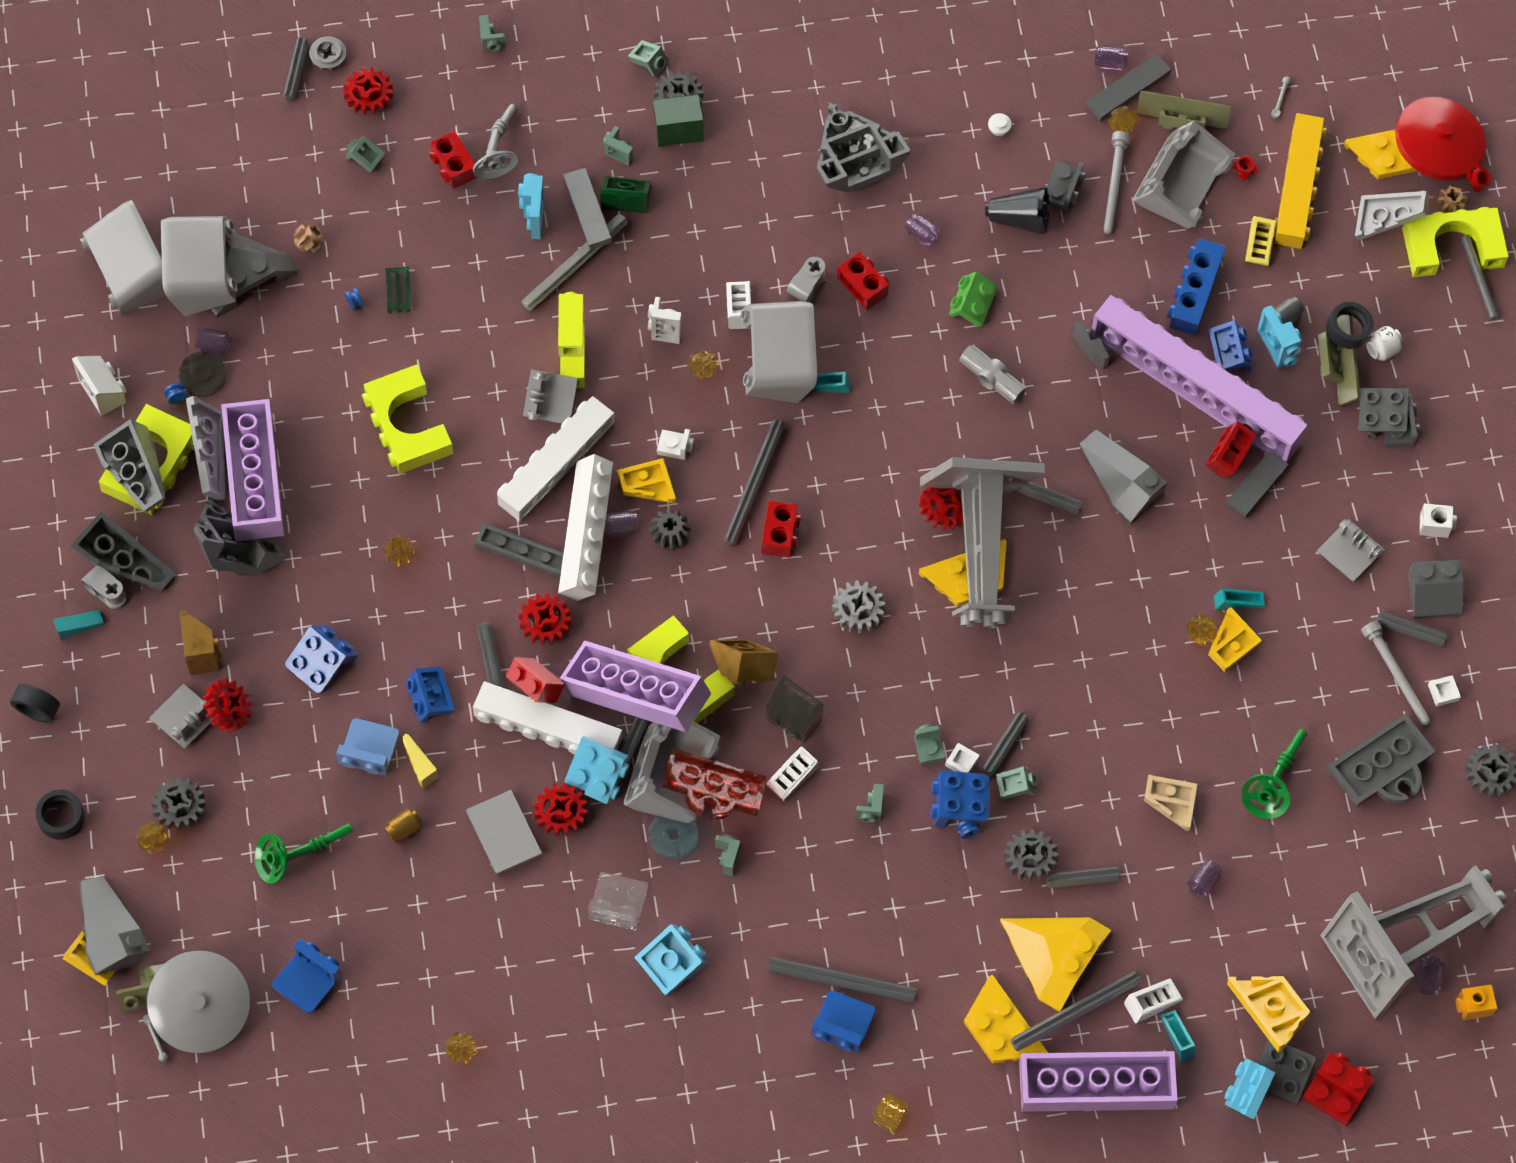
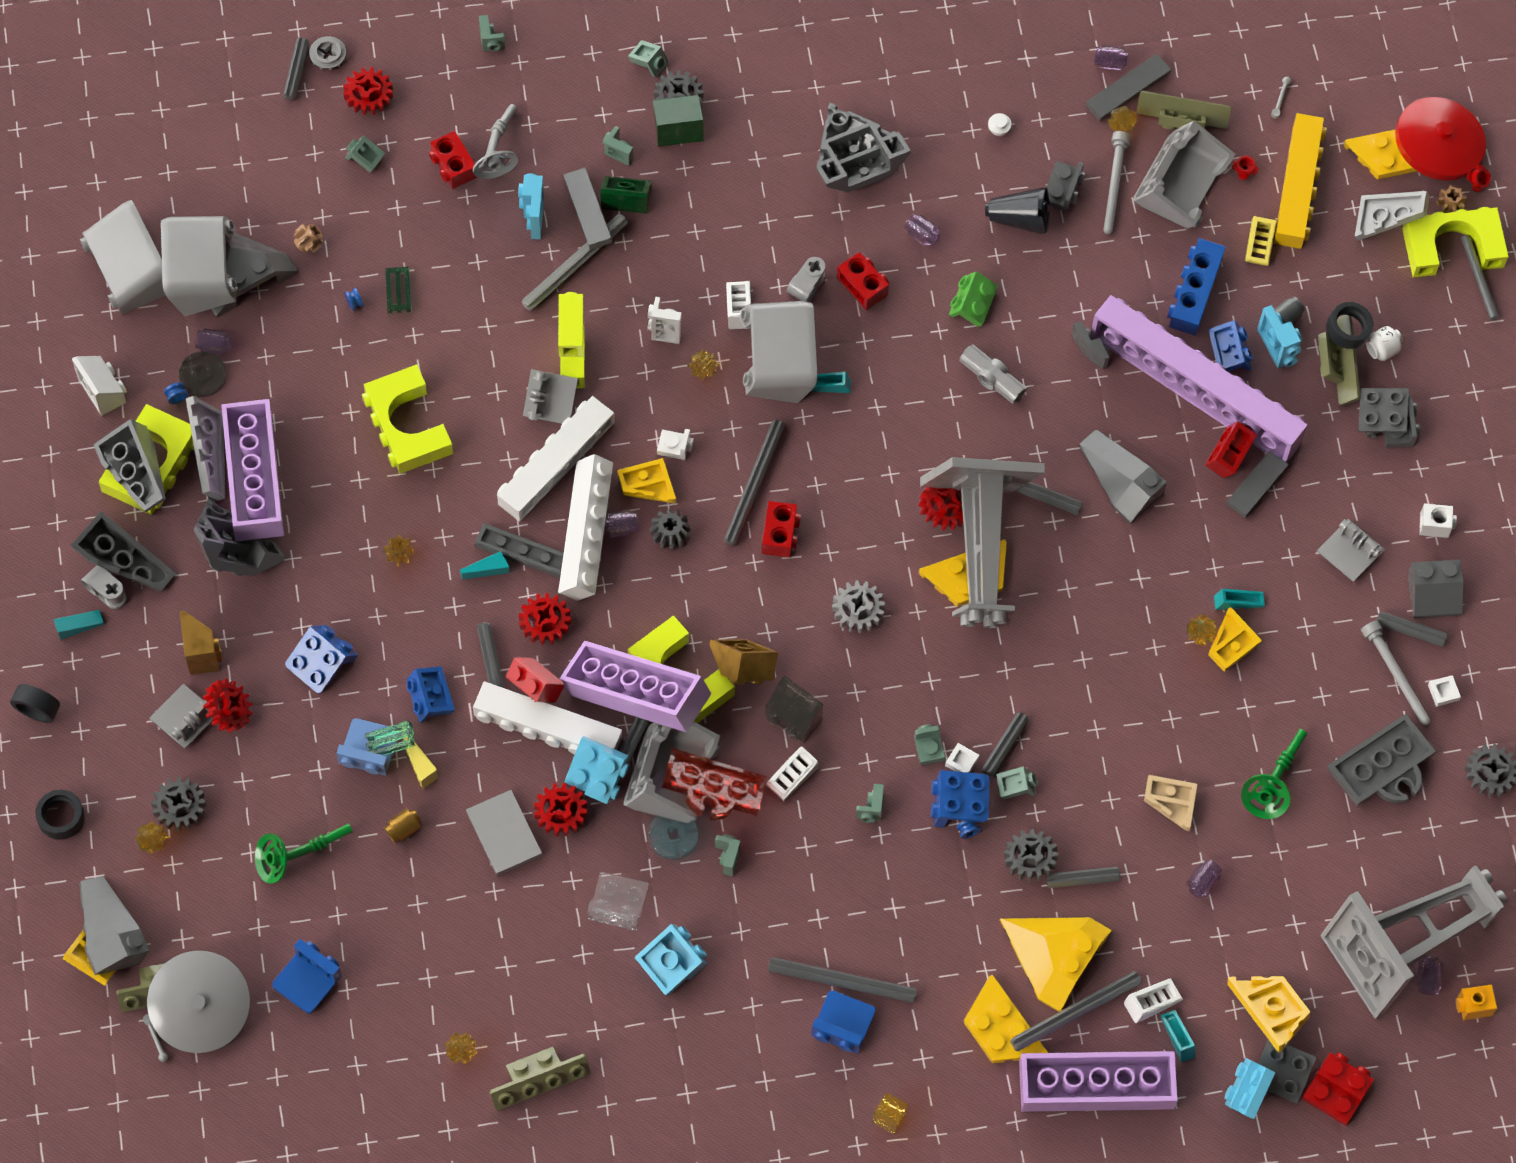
none -> clear green tile [365,721,415,755]
none -> teal piece [460,551,510,580]
none -> olive bracket [490,1047,591,1111]

